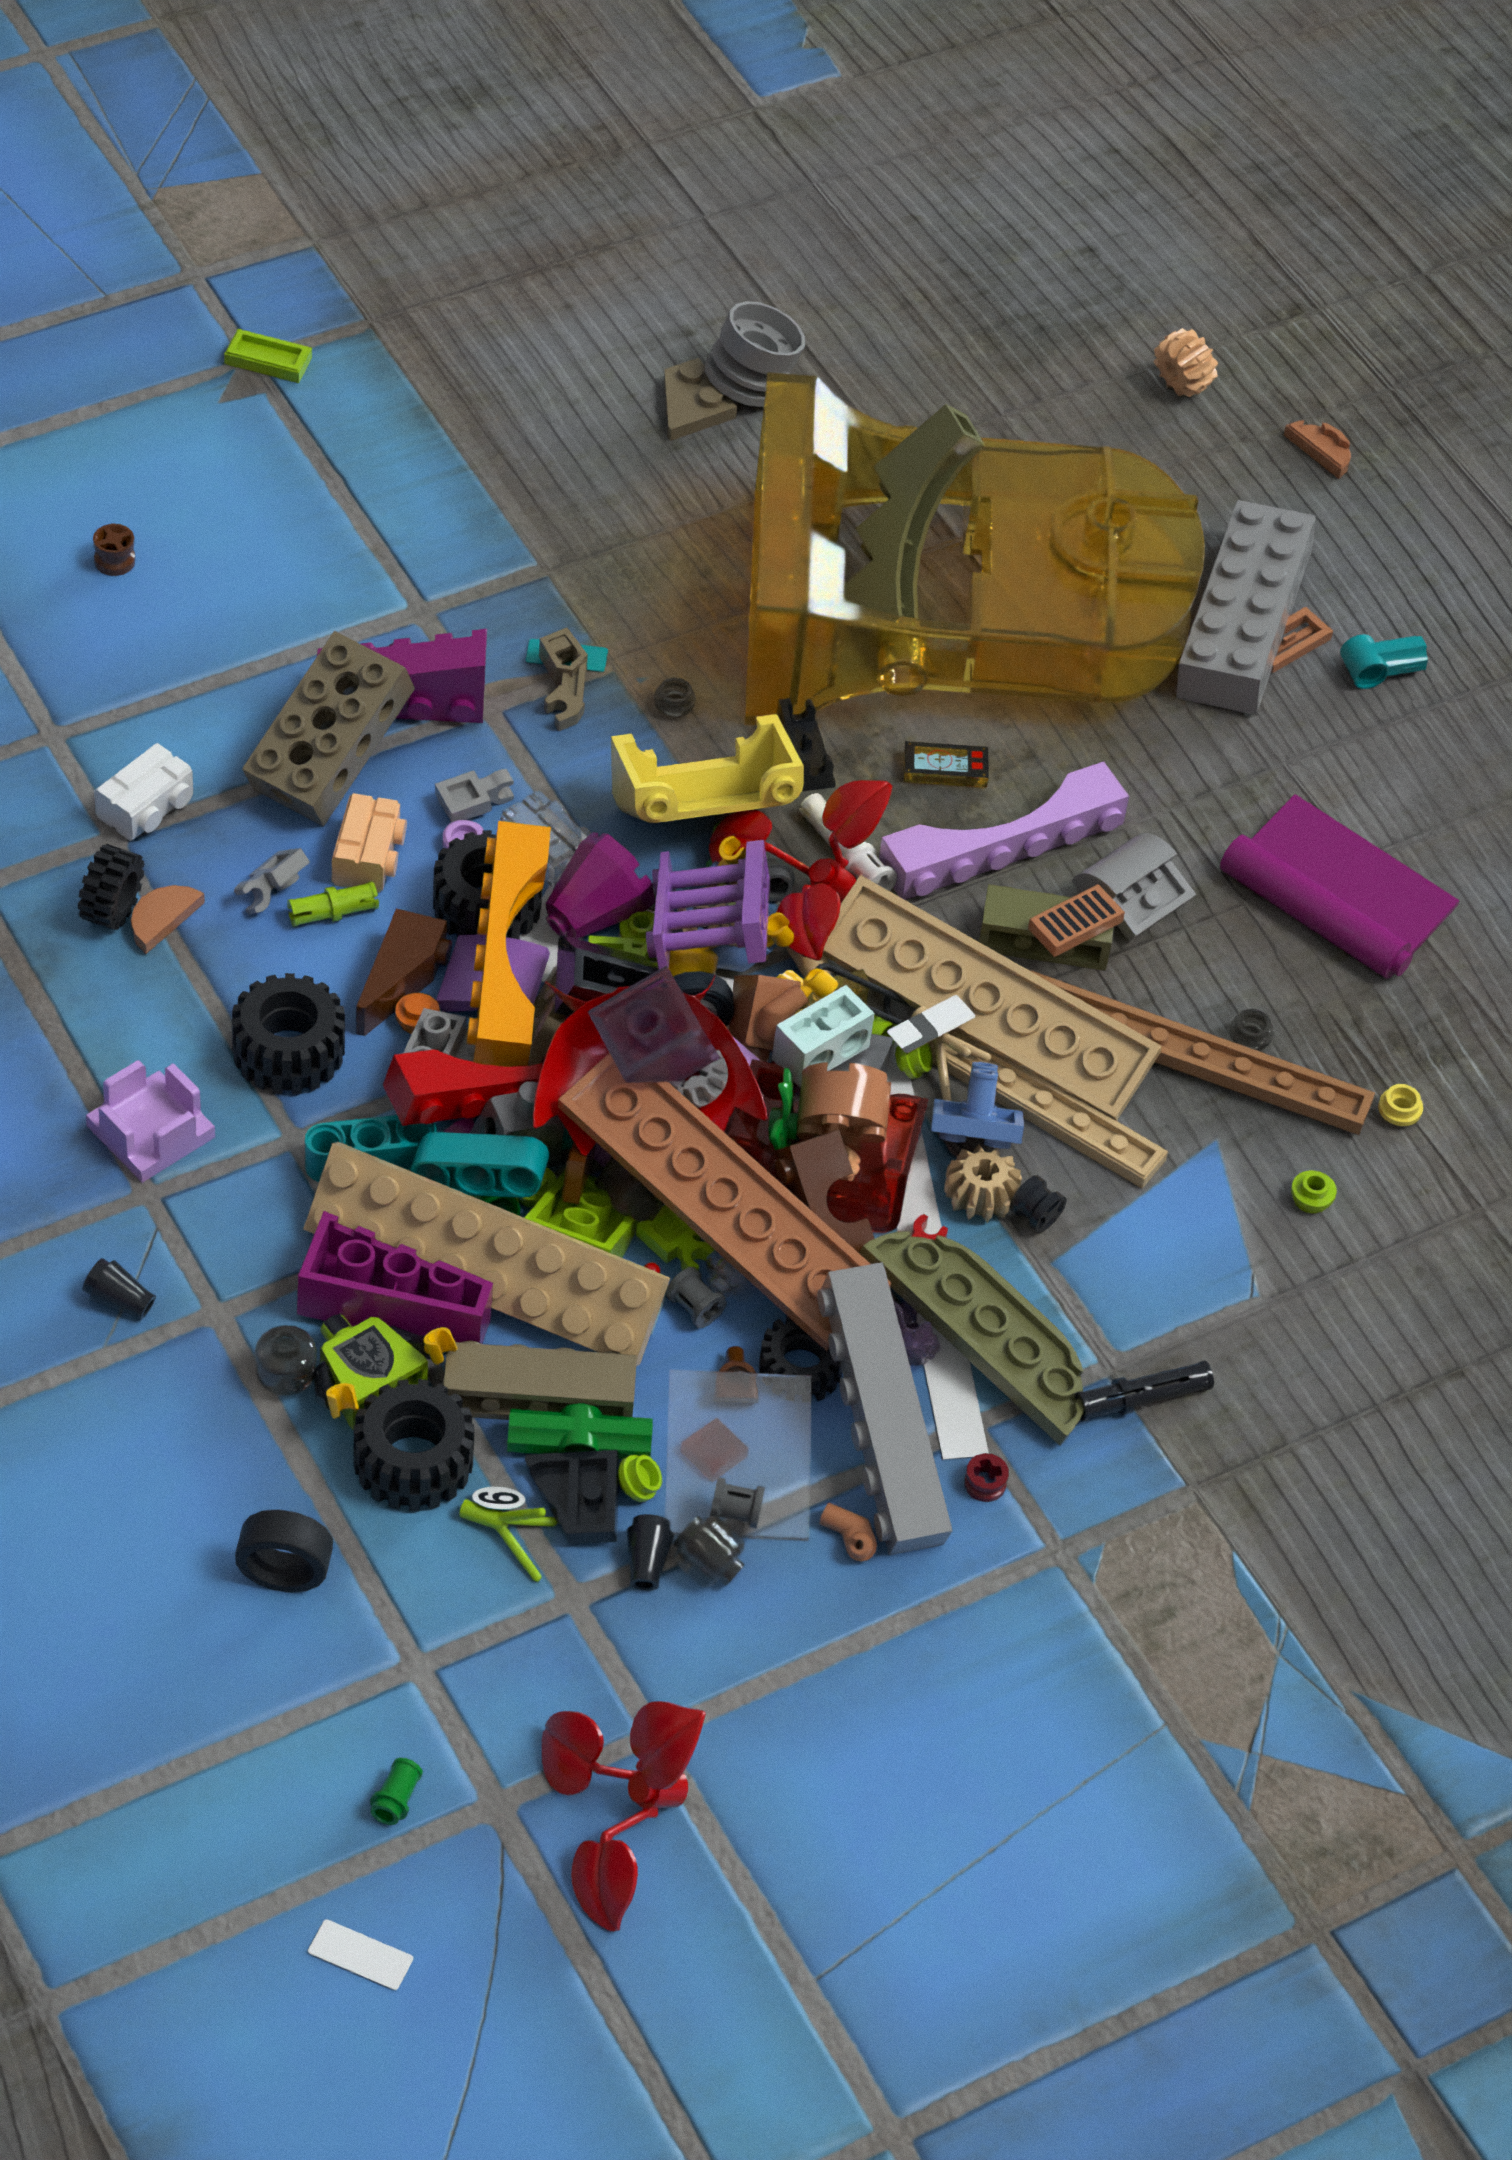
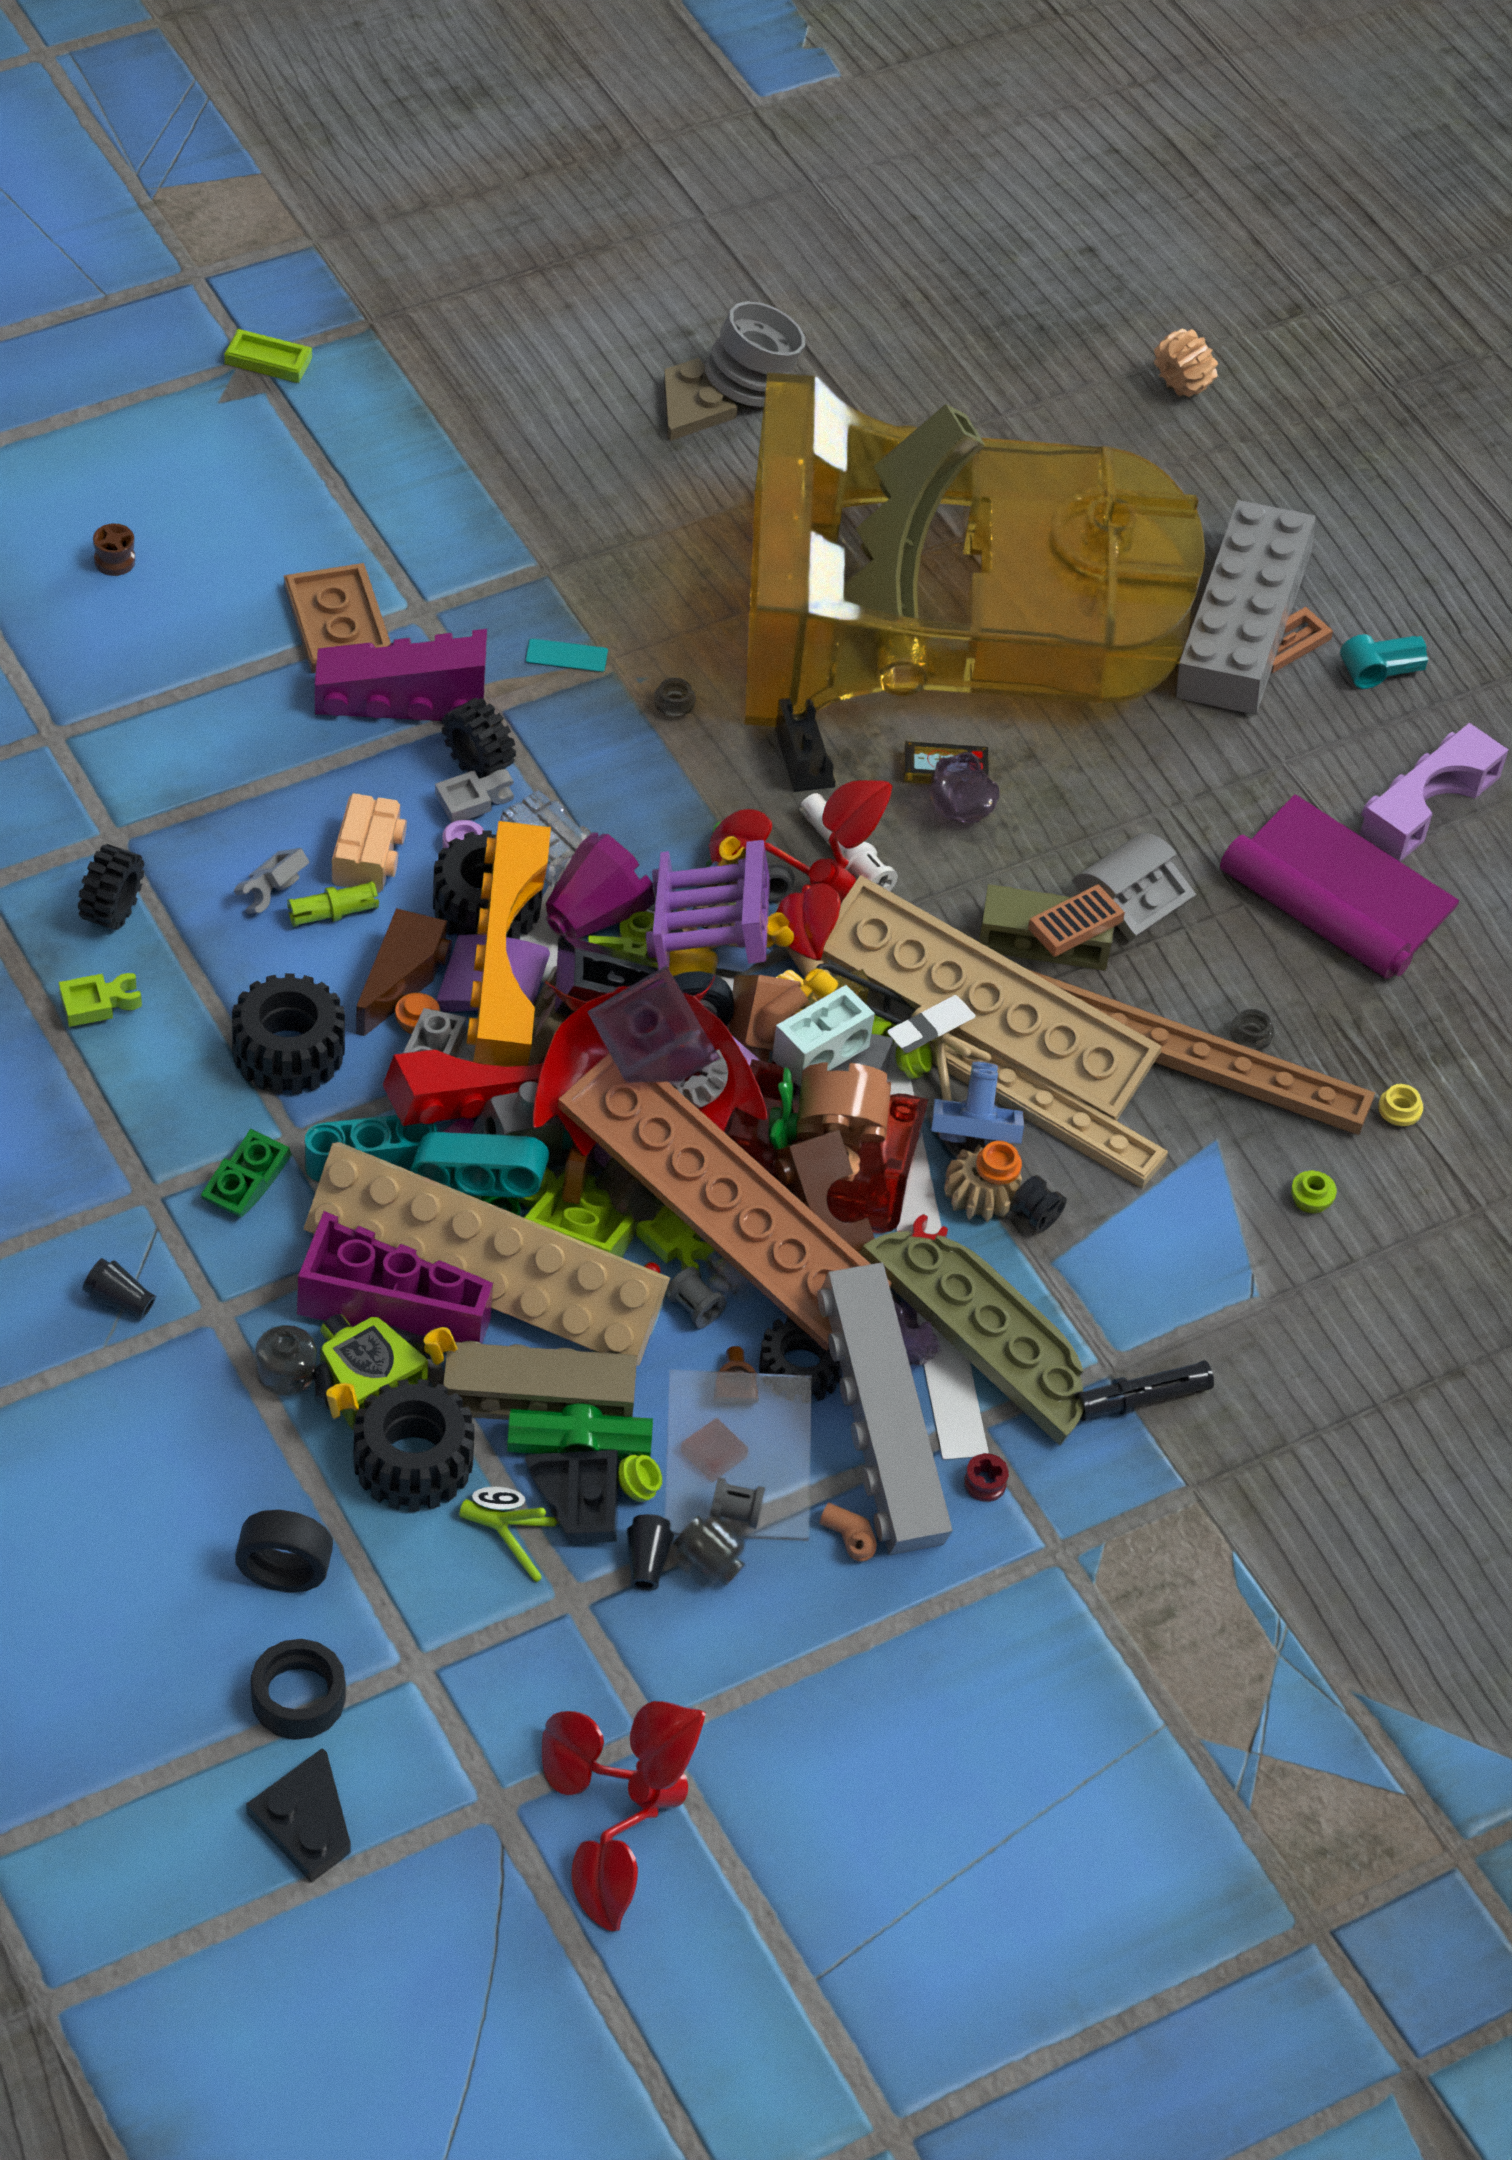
lavender panel [86,1060,215,1183] -> none
white brick [94,743,193,841] -> none
nougat tile [131,885,205,954] -> none
dark tan brick [242,631,415,827] -> none
white sticker [308,1919,414,1990] -> none
green pin [370,1757,423,1825] -> none
dark tan piece [539,628,588,731] -> none
light yellow windscreen [611,714,804,823] -> none
lavender arch [879,761,1129,900] -> none
nougat tile [1284,421,1351,479] -> none
none -> lime plate [58,973,142,1027]
none -> green slope [201,1129,292,1218]
none -> black wing [246,1748,351,1883]
none -> black tyre [250,1639,346,1740]
none -> medium nougat tile [284,563,391,673]
none -> black tyre [441,698,516,779]
none -> clear purple hair [929,752,1000,823]
none -> orange plate [976,1141,1022,1185]
none -> lavender arch [1360,723,1508,862]

